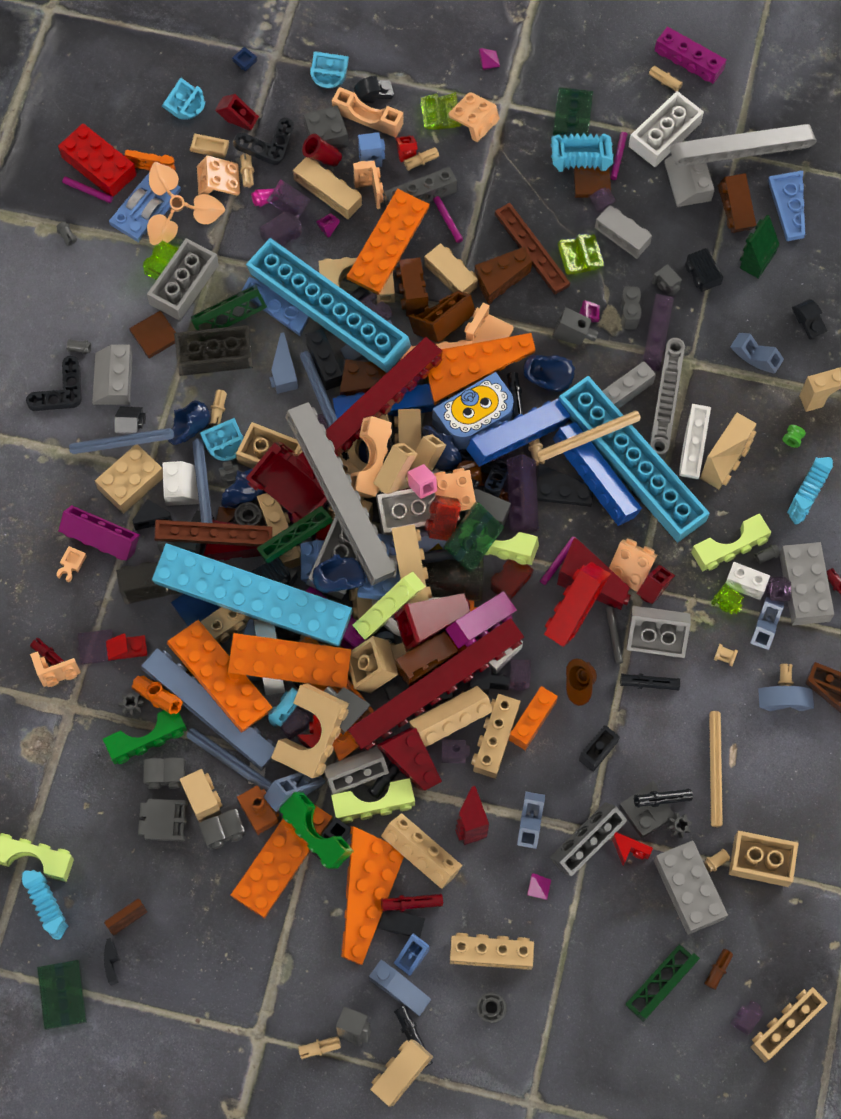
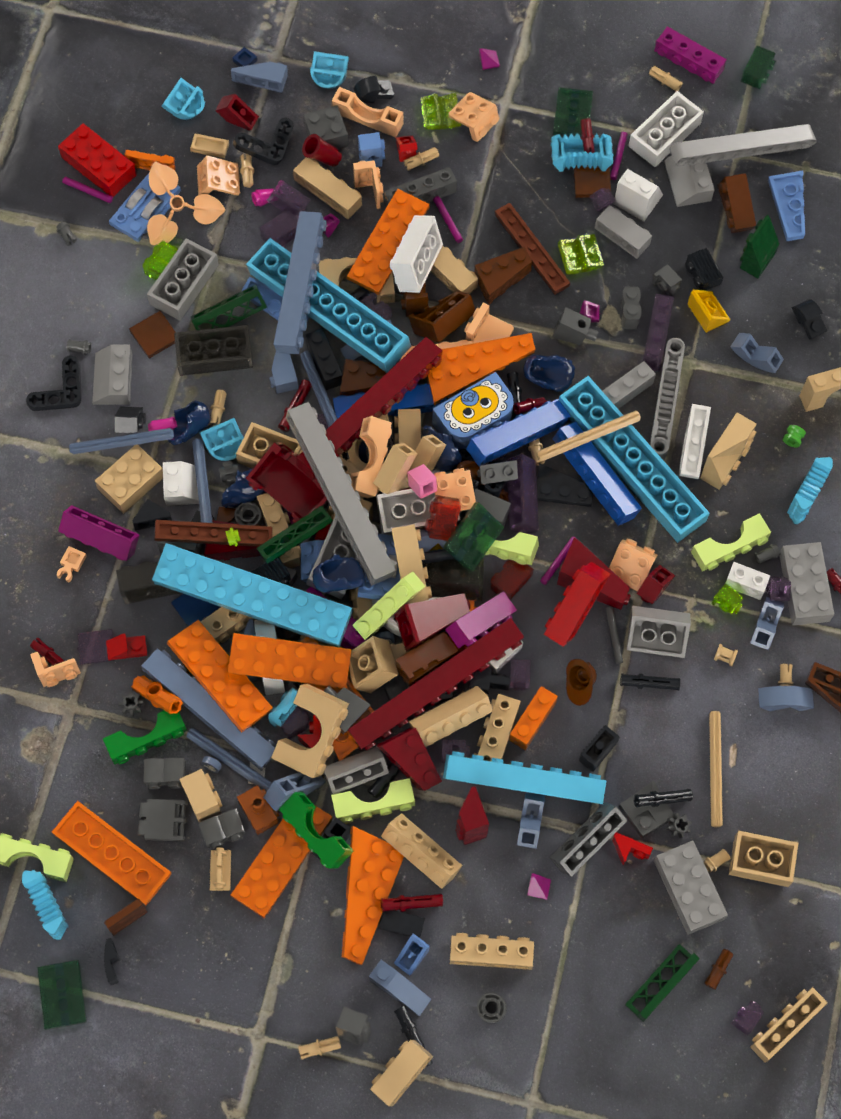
none -> orange plate [52,801,172,906]
none -> dark pink cone [148,417,177,431]
none -> sand blue tile [201,756,222,773]
none -> tan hinge [210,848,231,891]
none -> lime plate [225,527,241,547]
none -> sand blue slope [231,62,288,93]
none -> sand blue brick [273,211,327,354]
none -> dark red pin [278,379,312,432]
none -> white brick [390,215,443,293]
none -> medium azure brick [443,751,607,804]
none -> dark grey hinge [477,460,518,484]
none -> dark red axle [513,397,547,414]
none -> dark red axle [580,118,595,153]
none -> white slope [614,169,663,221]
none -> yellow slope [688,290,730,333]
none -> clear green brick [741,45,776,89]

